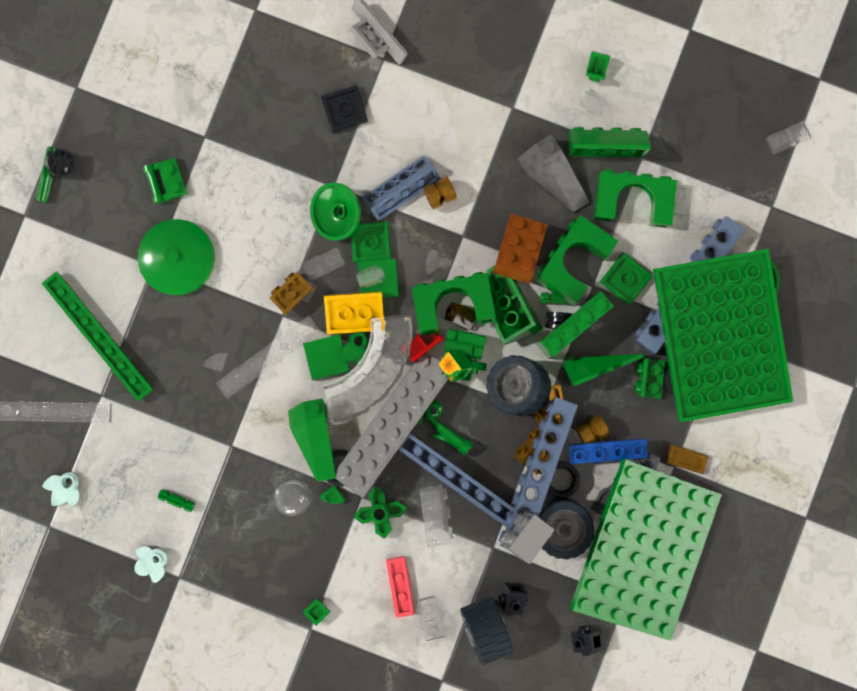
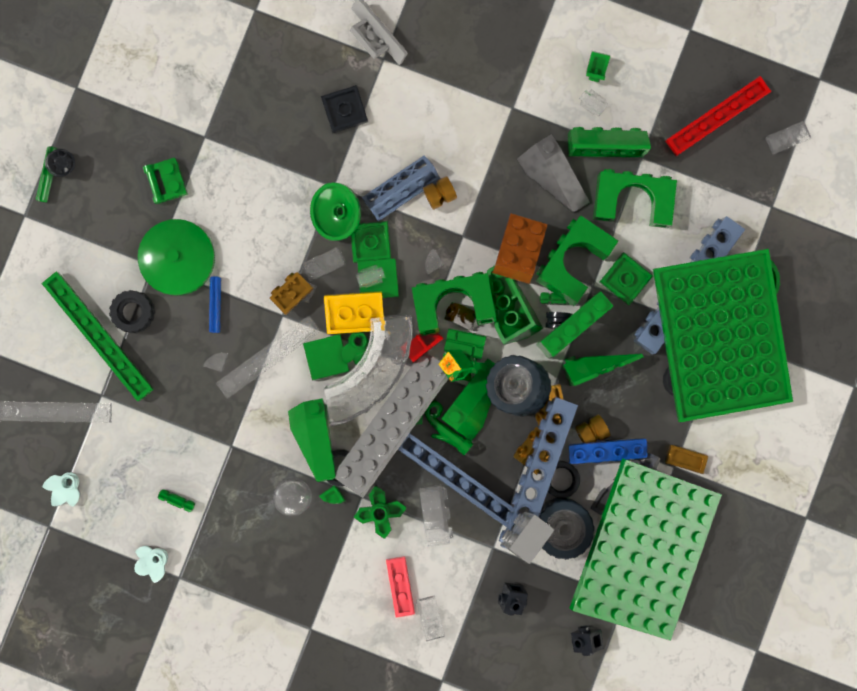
green plate [303,597,330,626] -> none
black wheel [460,596,513,665] -> none
green bracket [635,358,665,399] -> none
none -> black tyre [109,290,155,333]
none -> blue axle [209,276,221,333]
none -> green wedge [441,358,495,442]
none -> red plate [665,76,771,156]

